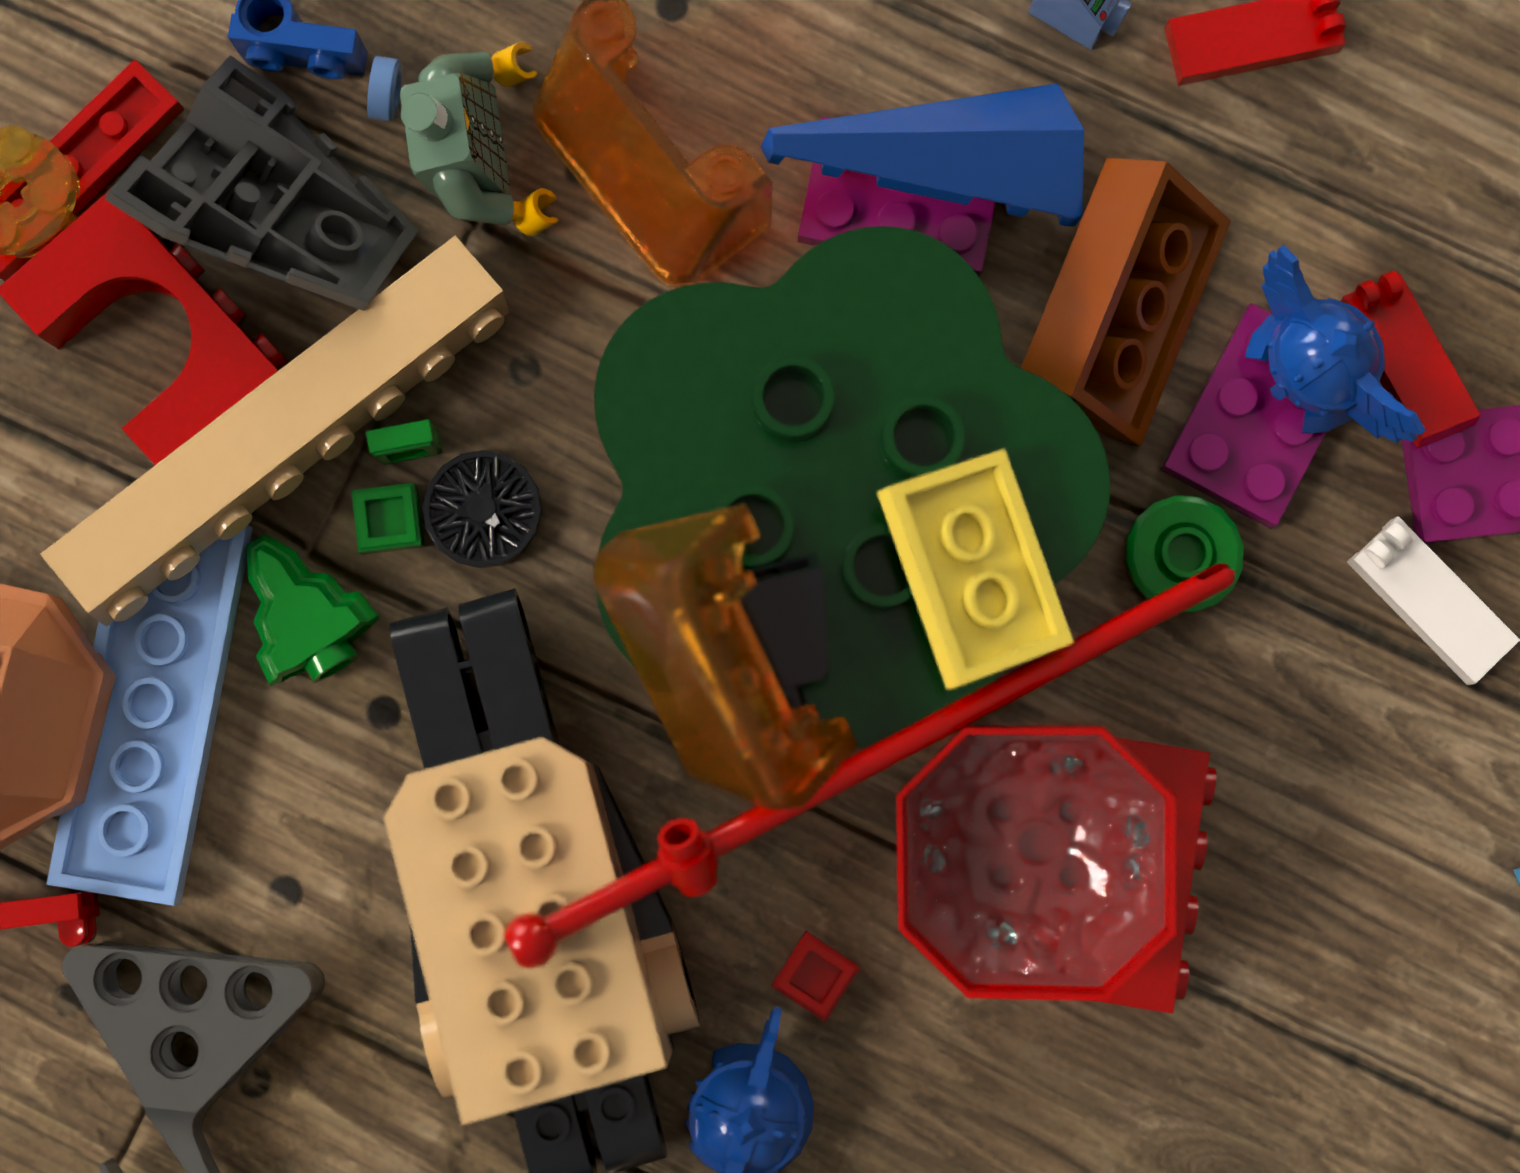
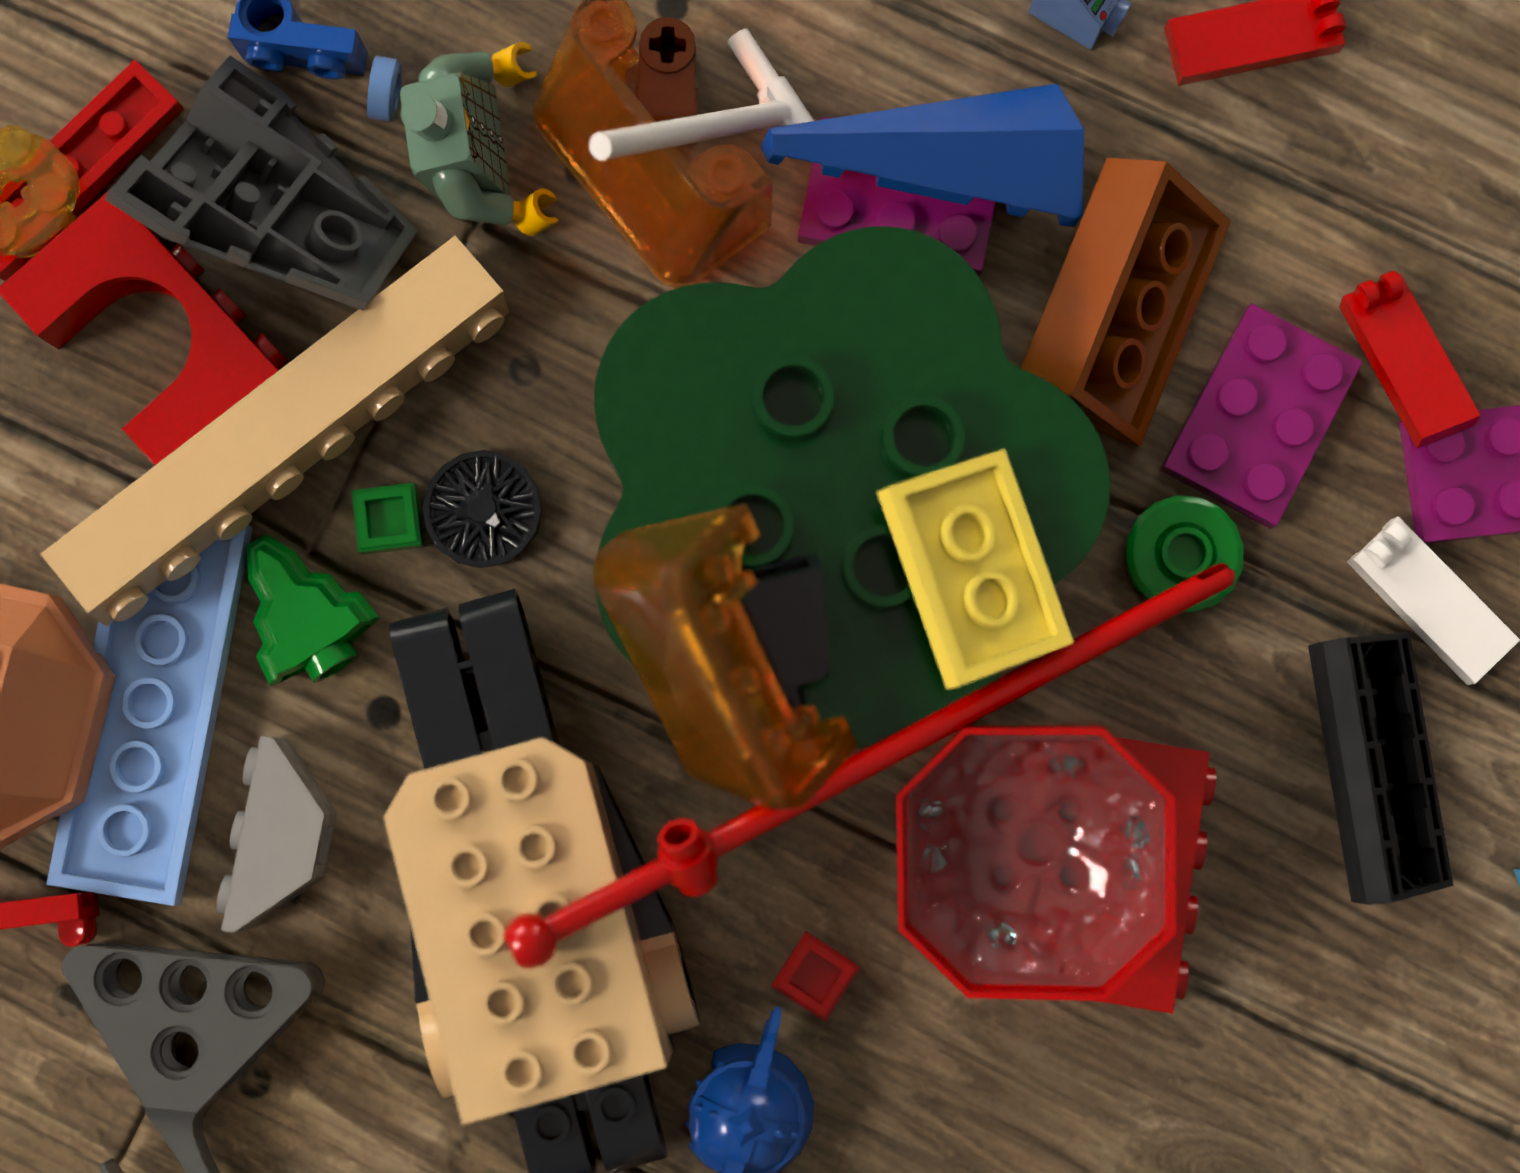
green tile [366,419,443,465] -> none
blue helmet [1245,245,1426,443] -> none
none -> light grey slope [217,736,337,933]
none -> white bar [589,29,814,161]
none -> reddish brown piece [634,17,698,145]
none -> black piece [1308,632,1454,905]

